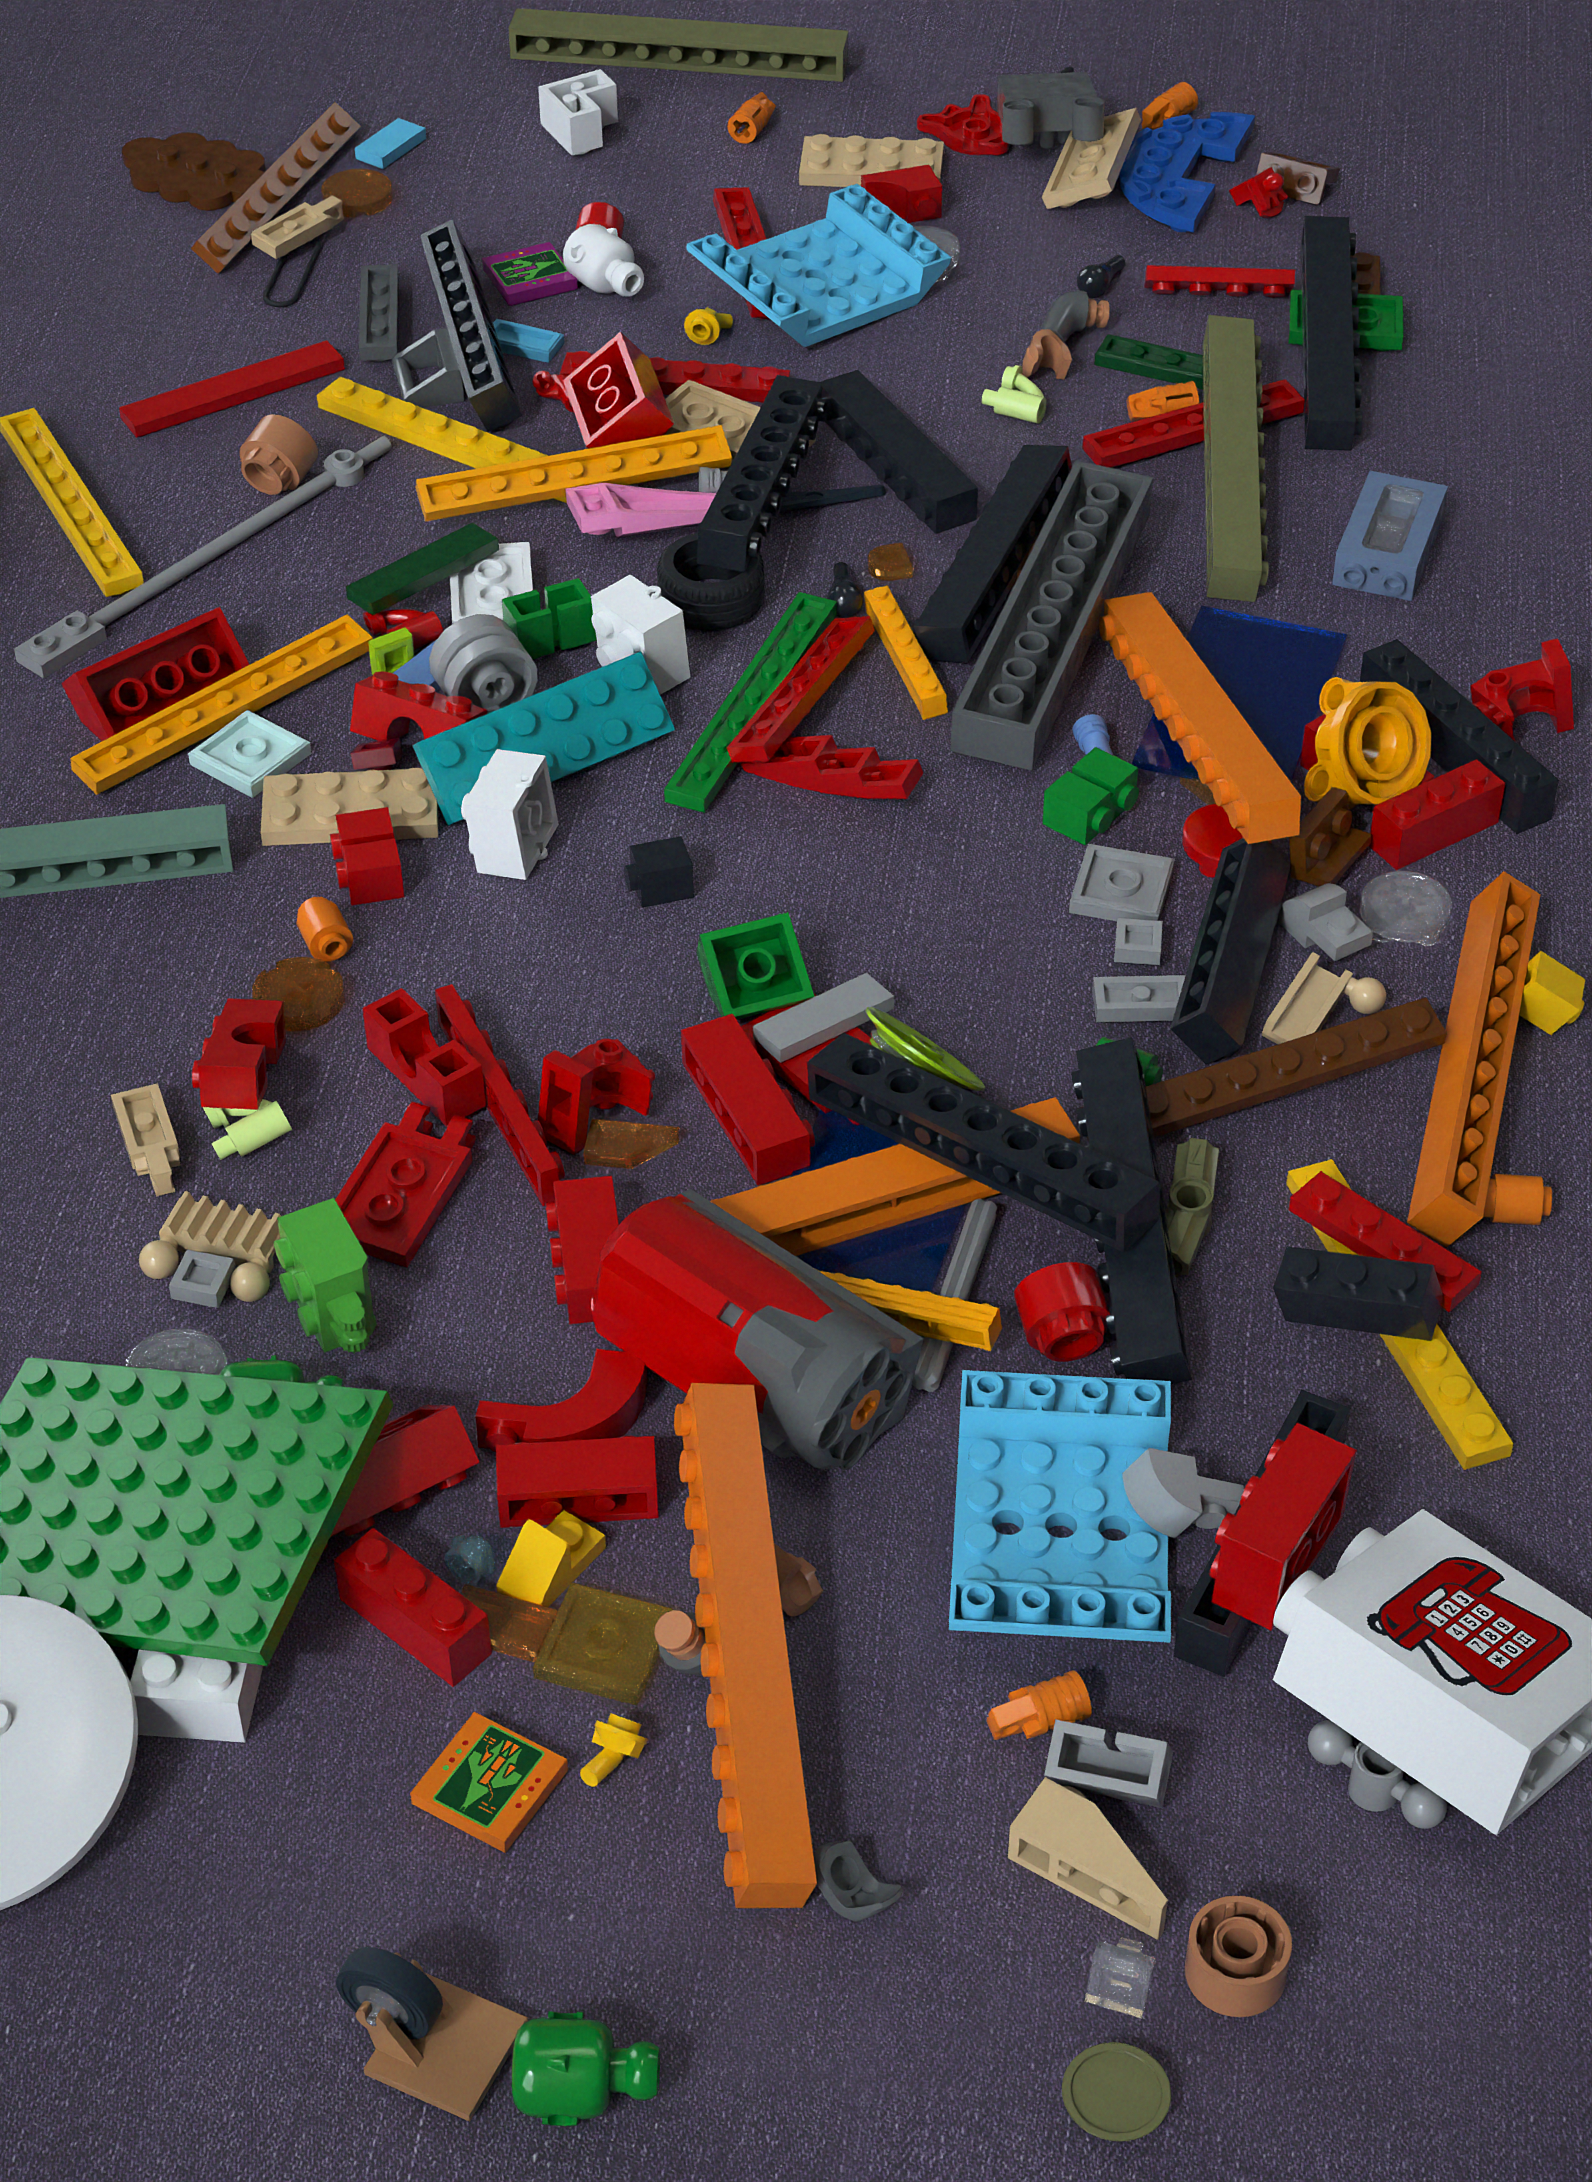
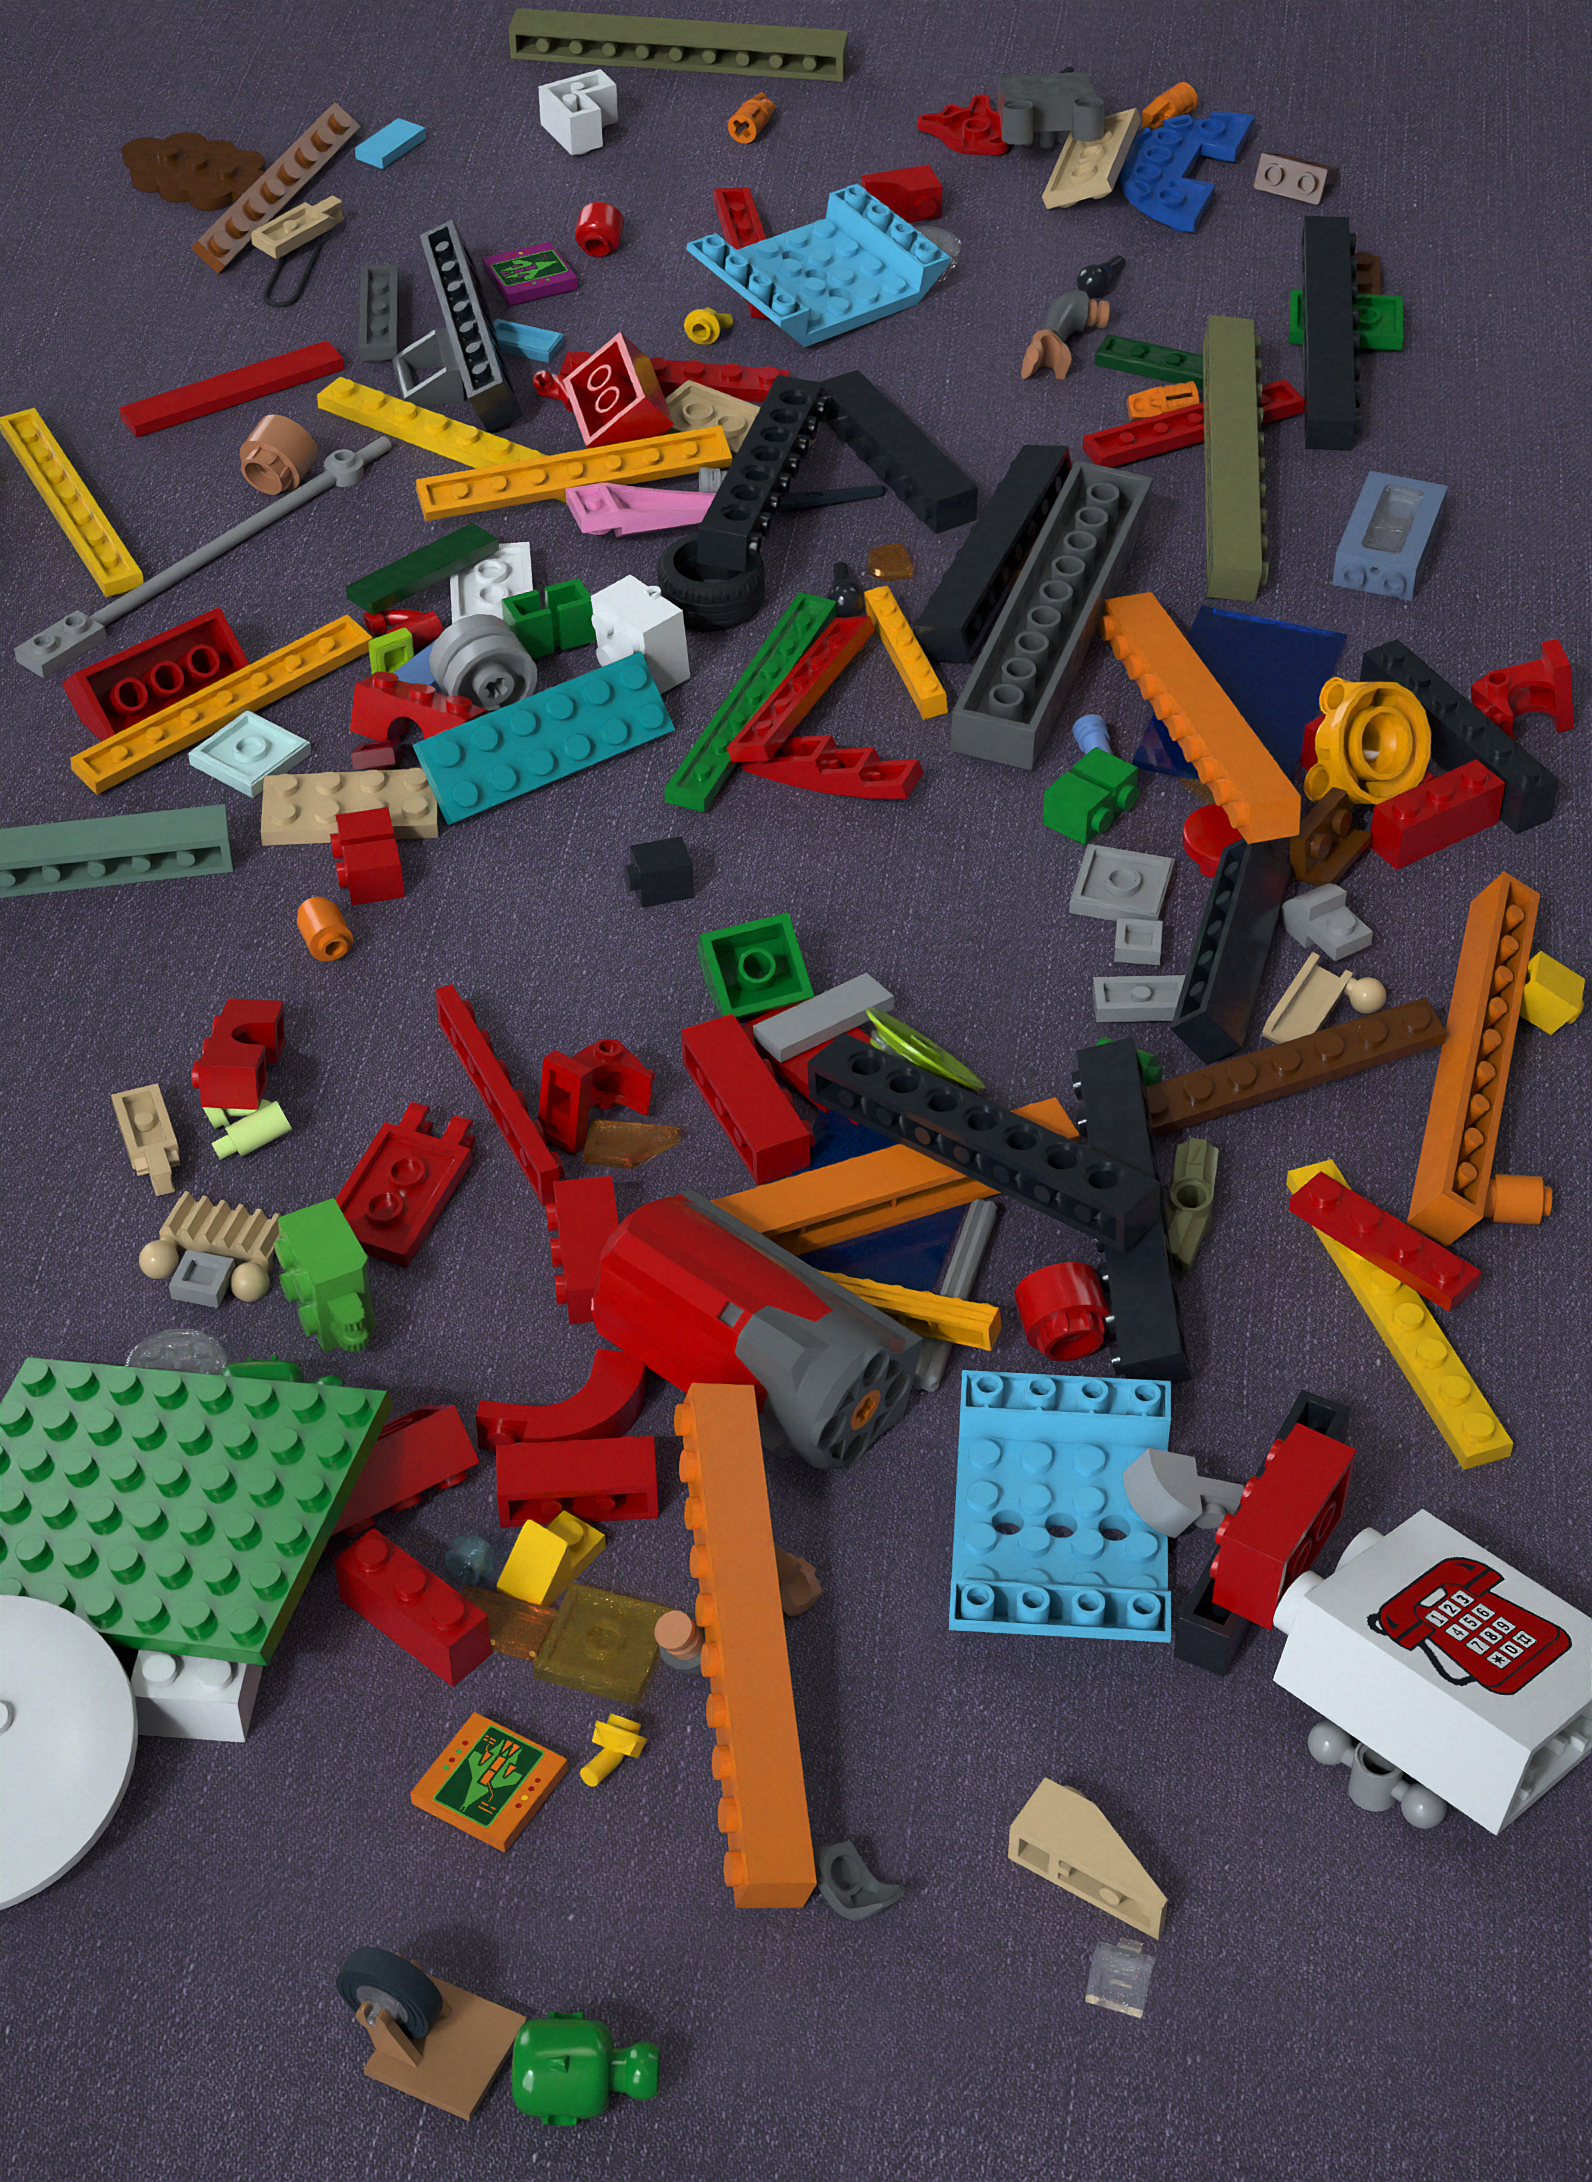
clear orange tile [252,957,345,1032] -> none
clear orange tile [321,169,392,217] -> none
red arch [362,988,486,1127] -> none
white brick [461,749,559,880] -> none
white piece [563,224,644,297] -> none
tan plate [799,134,944,187] -> none
yellowish green plant [982,365,1046,424] -> none
orange hinge [987,1670,1092,1740] -> none
light grey piece [1044,1719,1173,1808] -> none
olive piece [1062,2042,1171,2141] -> none
red plate [1144,265,1295,298] -> none
nougat piece [1185,1896,1292,2017] -> none
red piece [1229,167,1288,218] -> none
black brick [1273,1246,1444,1341] -> none
clear tile [1360,871,1452,946] -> none

